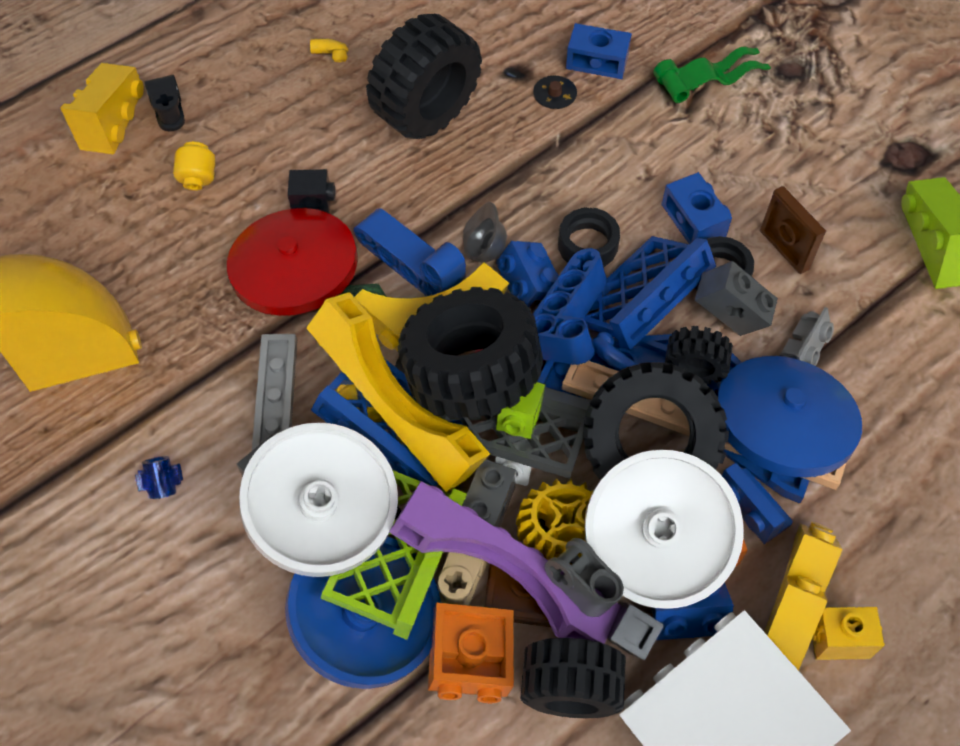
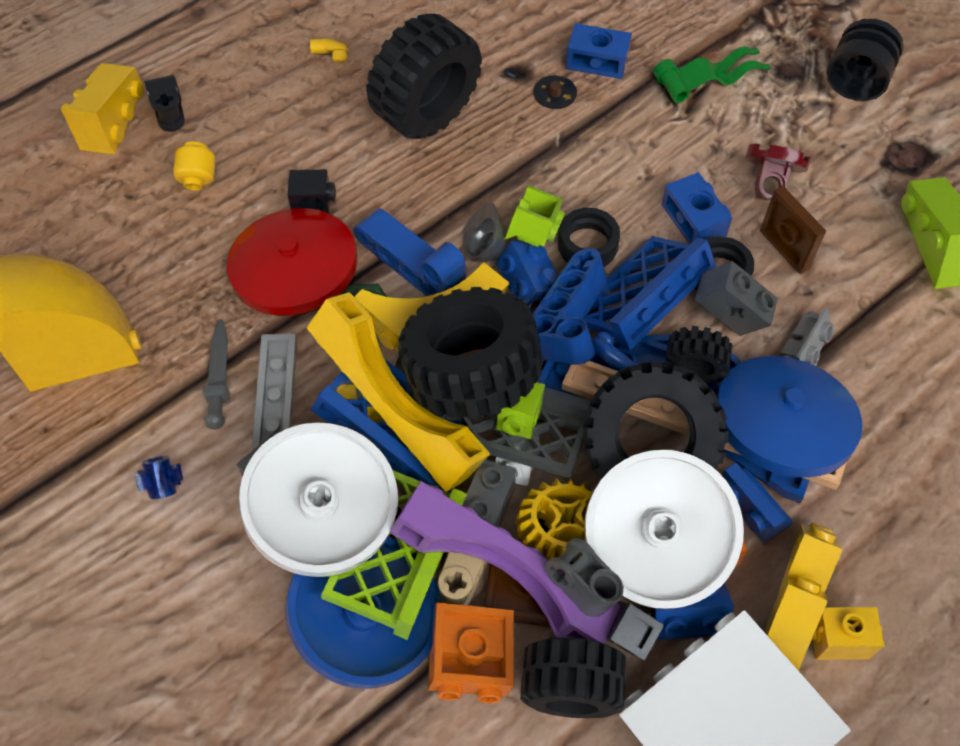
none -> dark grey sword [202,320,230,430]
none -> lime window [504,185,565,247]
none -> dark red tile [745,143,811,200]
none -> black wheel [826,19,904,101]

